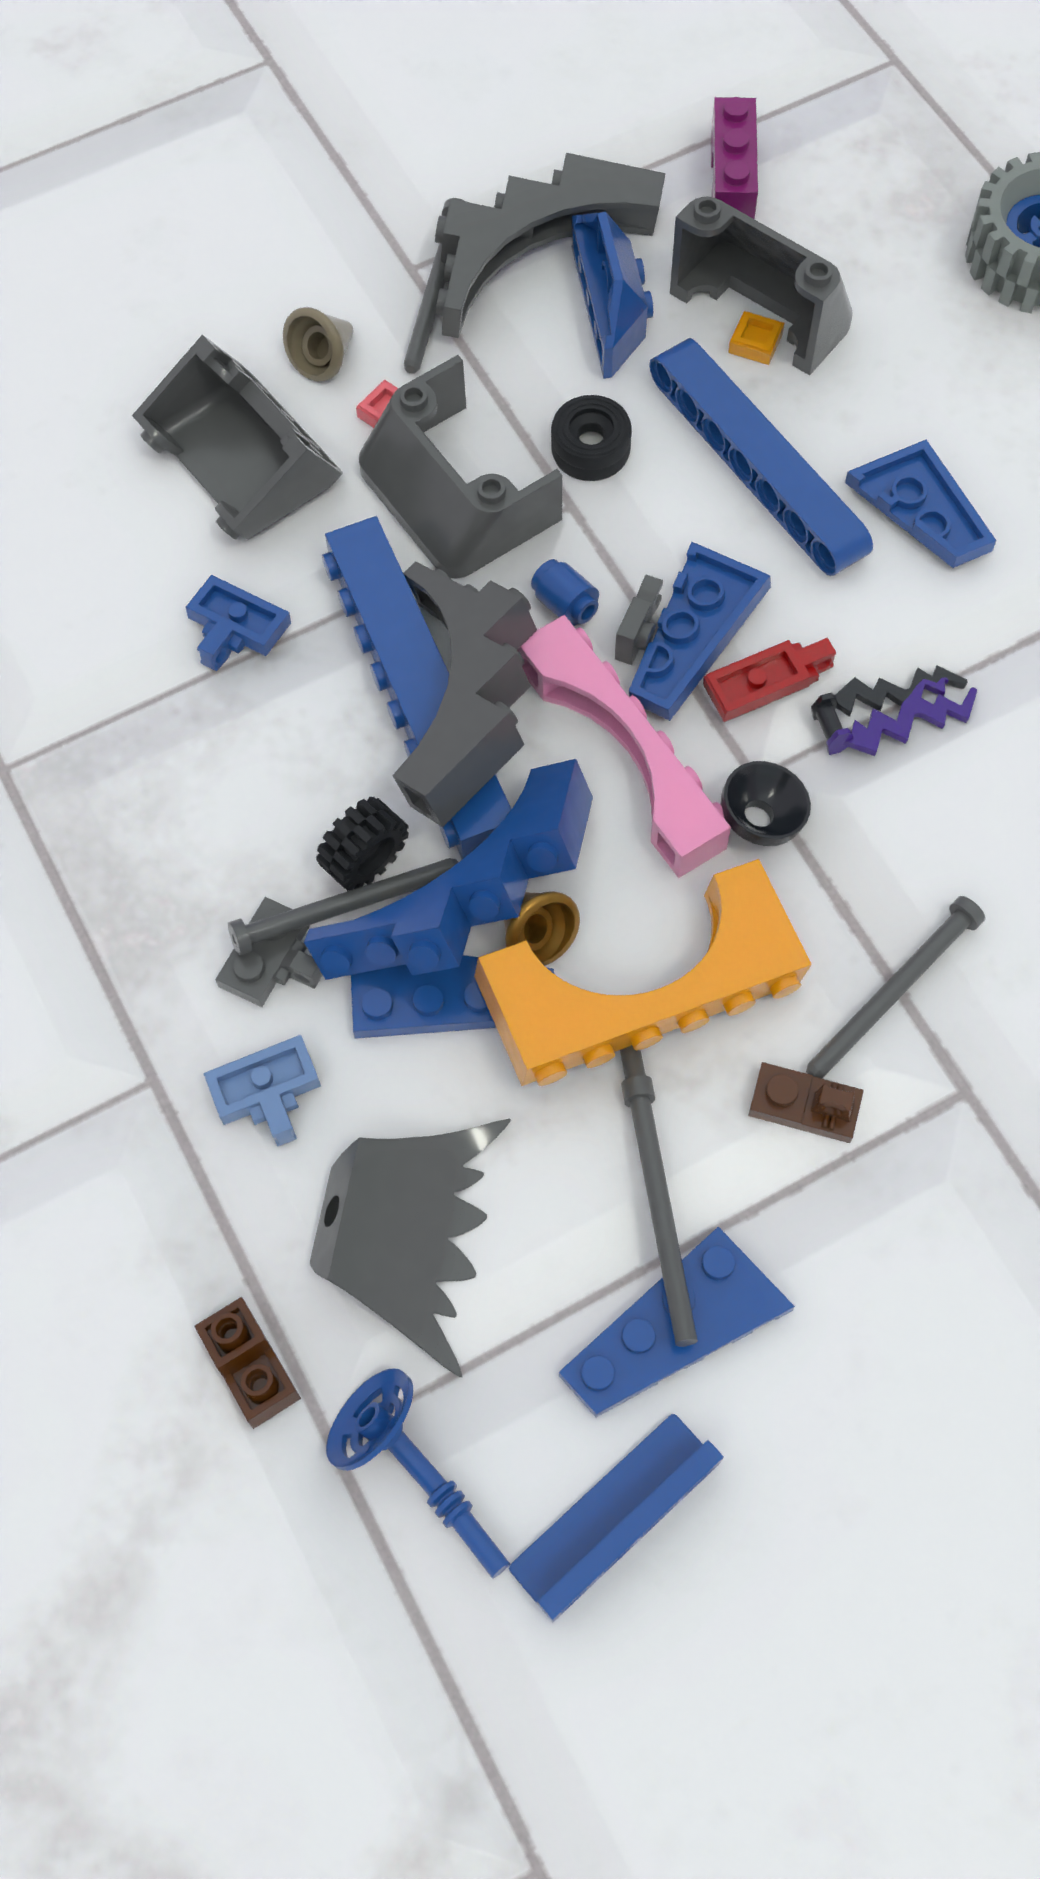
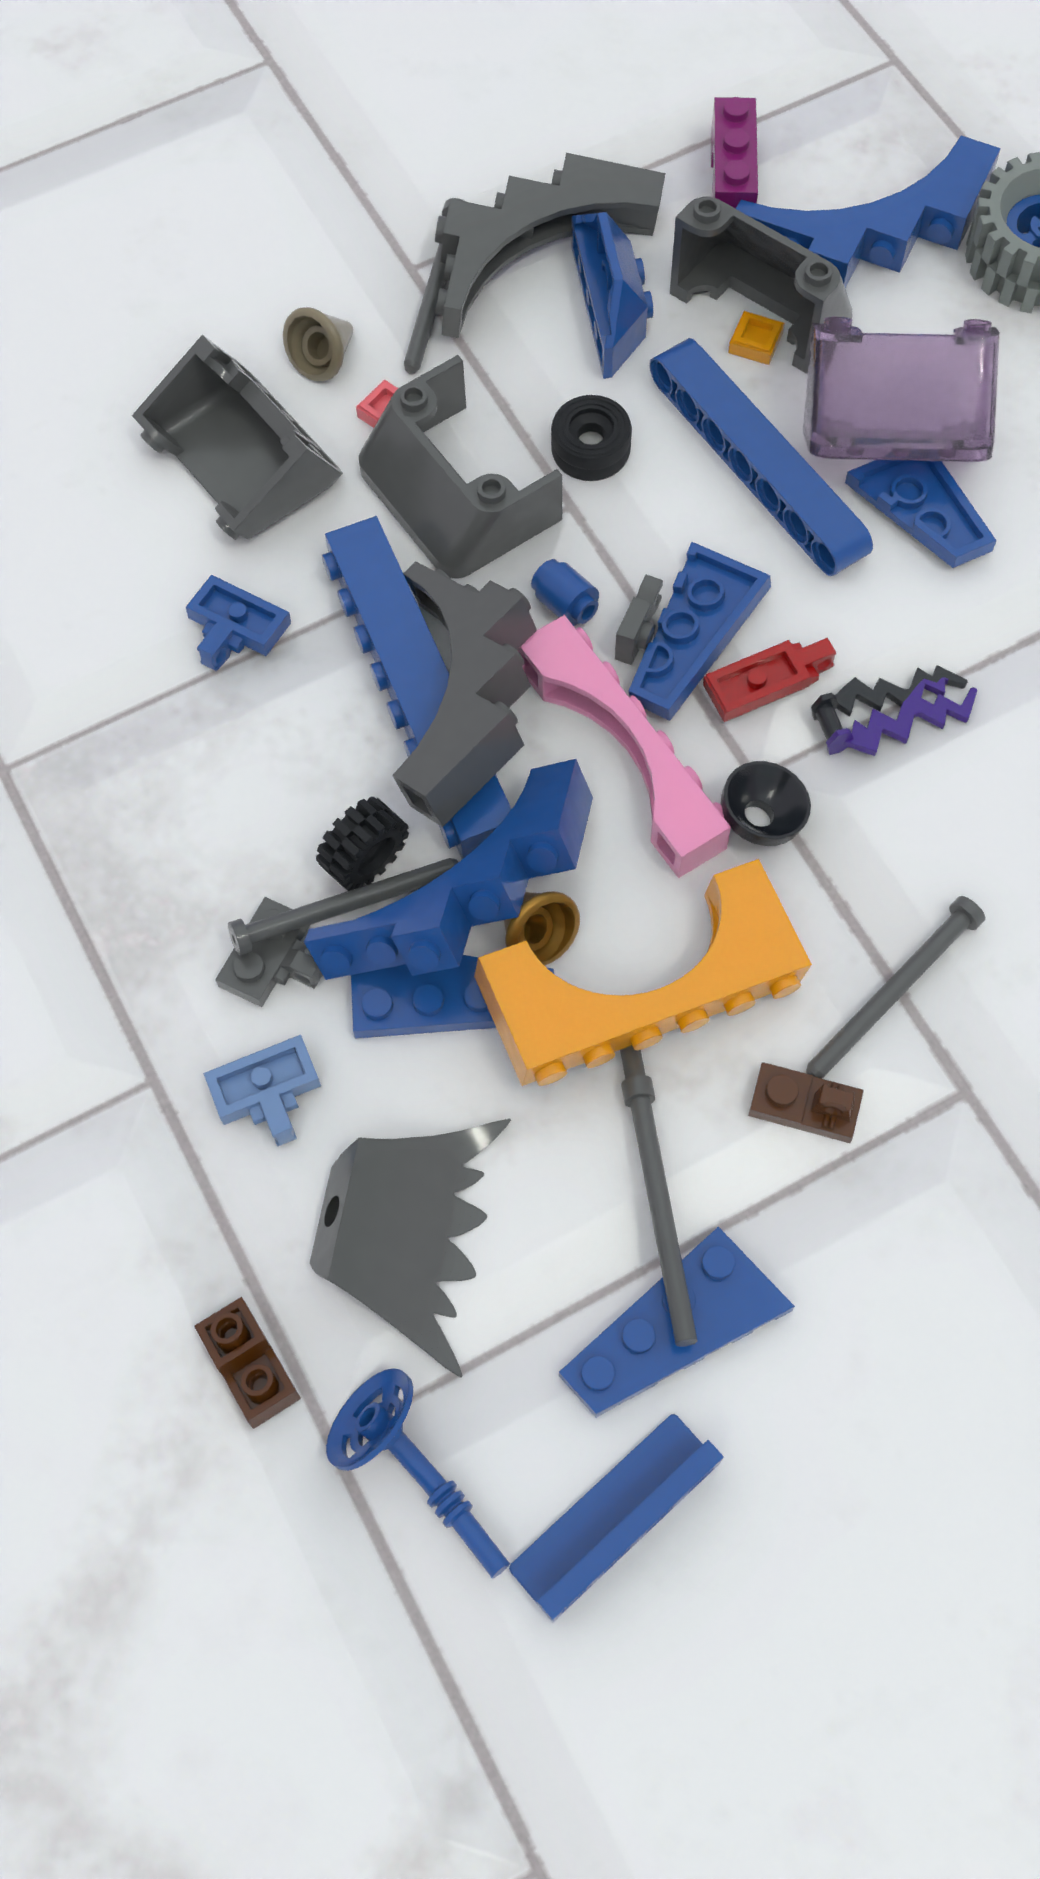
none -> blue arch [736,135,1001,288]
none -> clear purple windscreen [803,316,1000,462]

